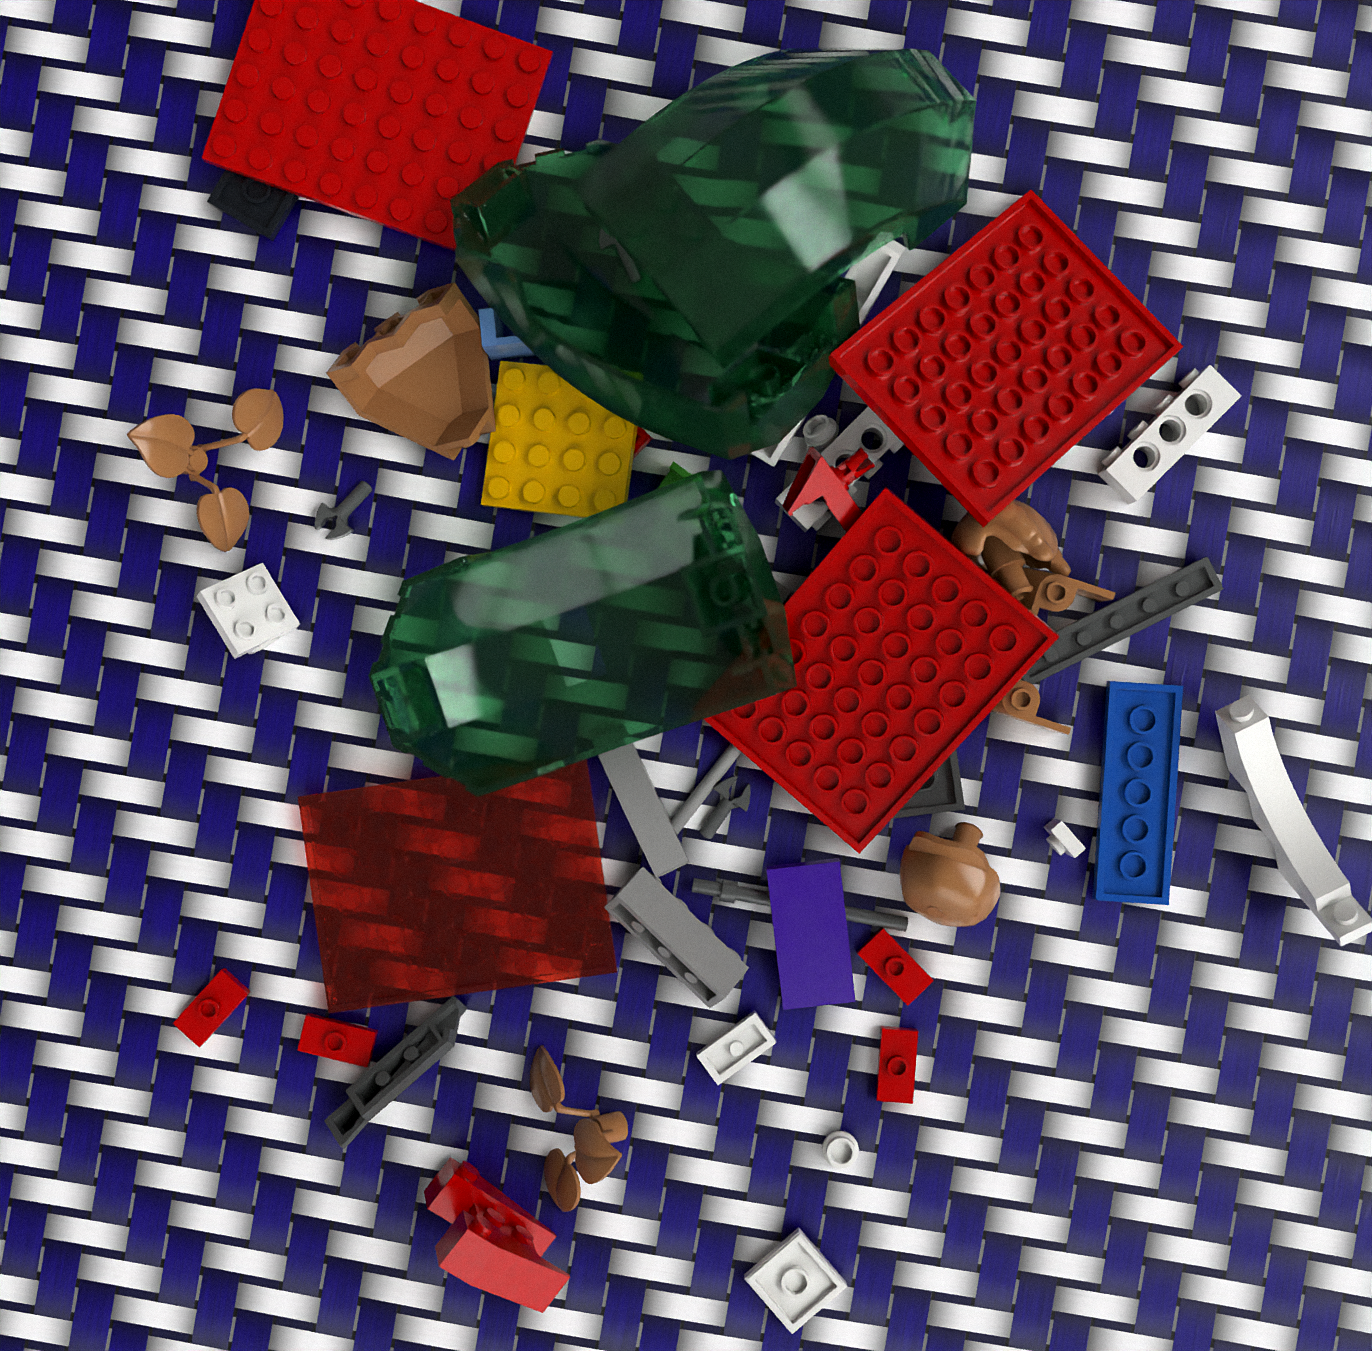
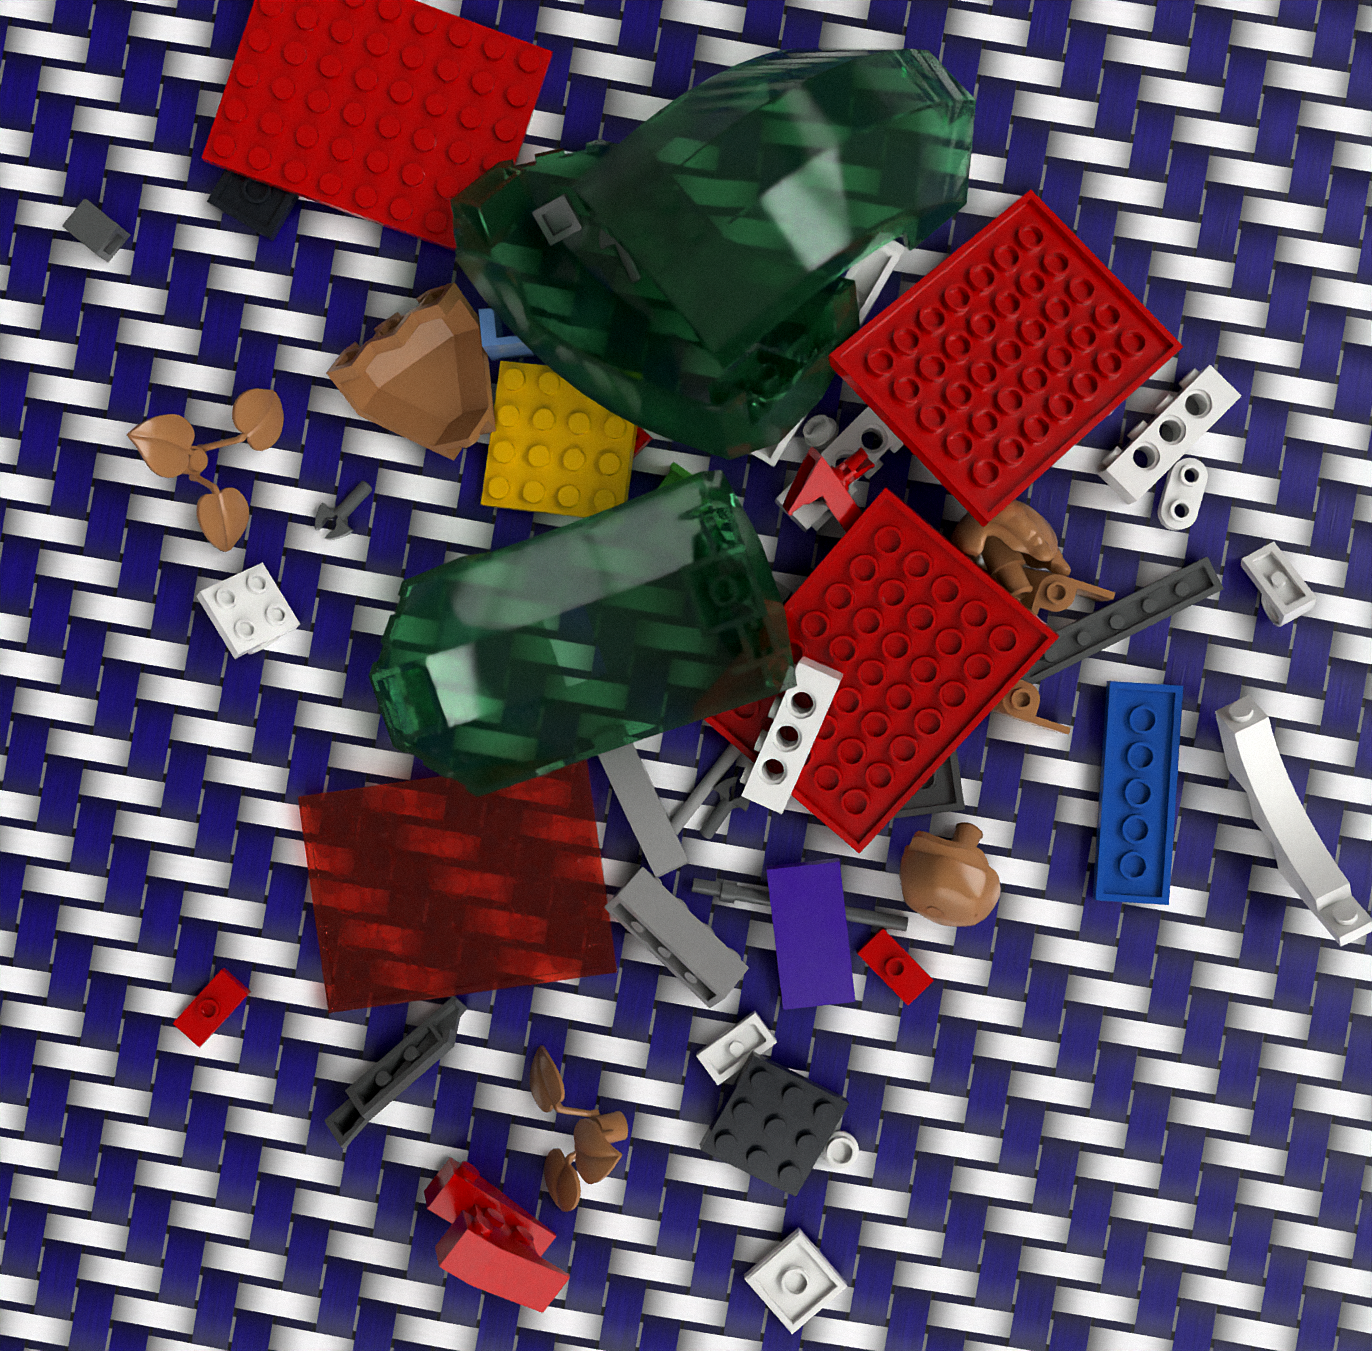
red plate [297,1013,378,1068] -> none
red plate [875,1026,918,1104] -> none
white plate [1044,818,1086,858] -> none
none -> dark grey panel [62,199,131,263]
none -> dark grey panel [532,193,589,246]
none -> black plate [699,1051,849,1197]
none -> white brick [740,656,844,814]
none -> white plate [1157,458,1208,531]
none -> white plate [1241,542,1317,627]

